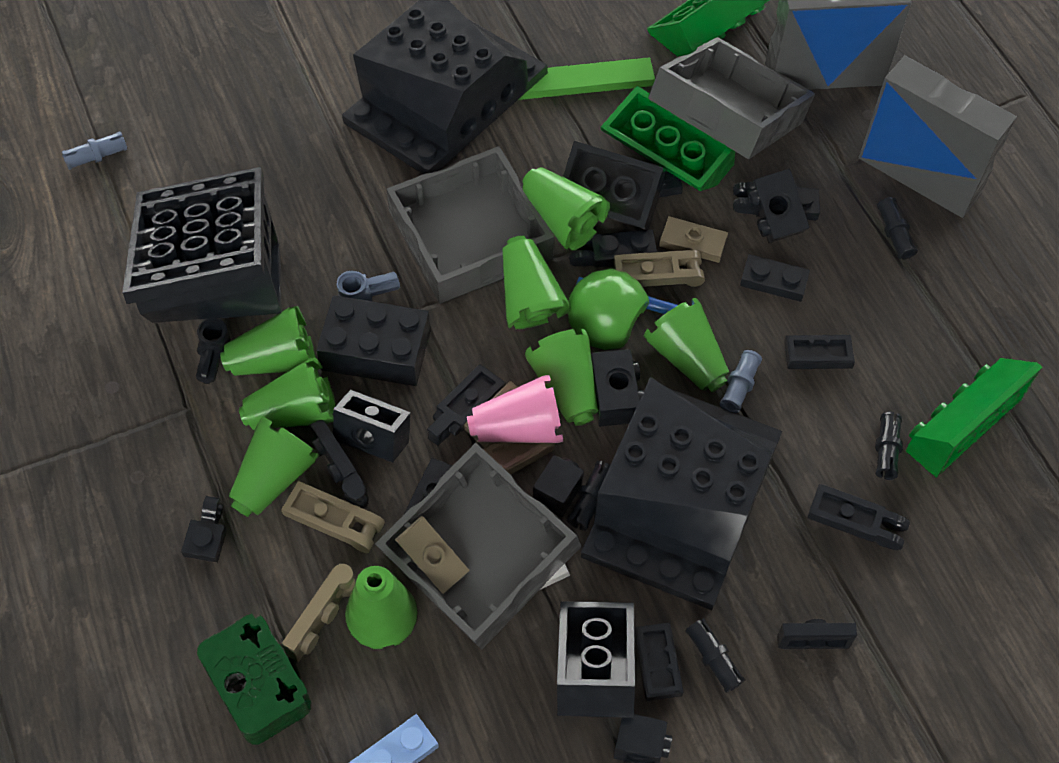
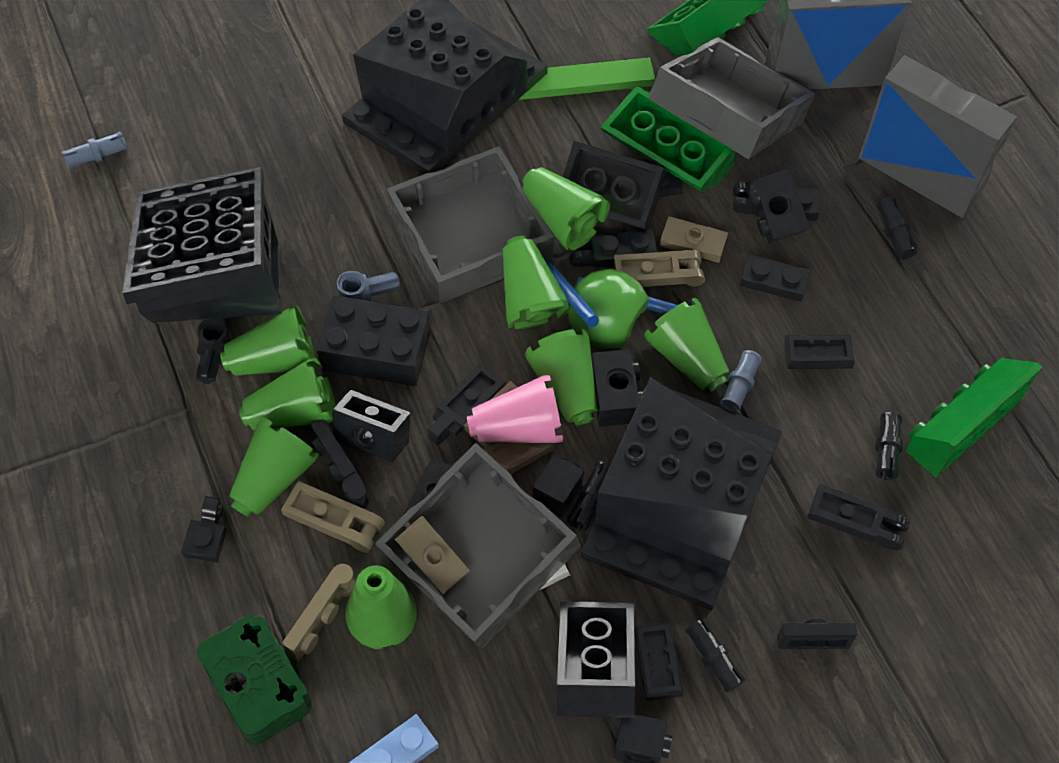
none -> blue bar [543,257,599,327]

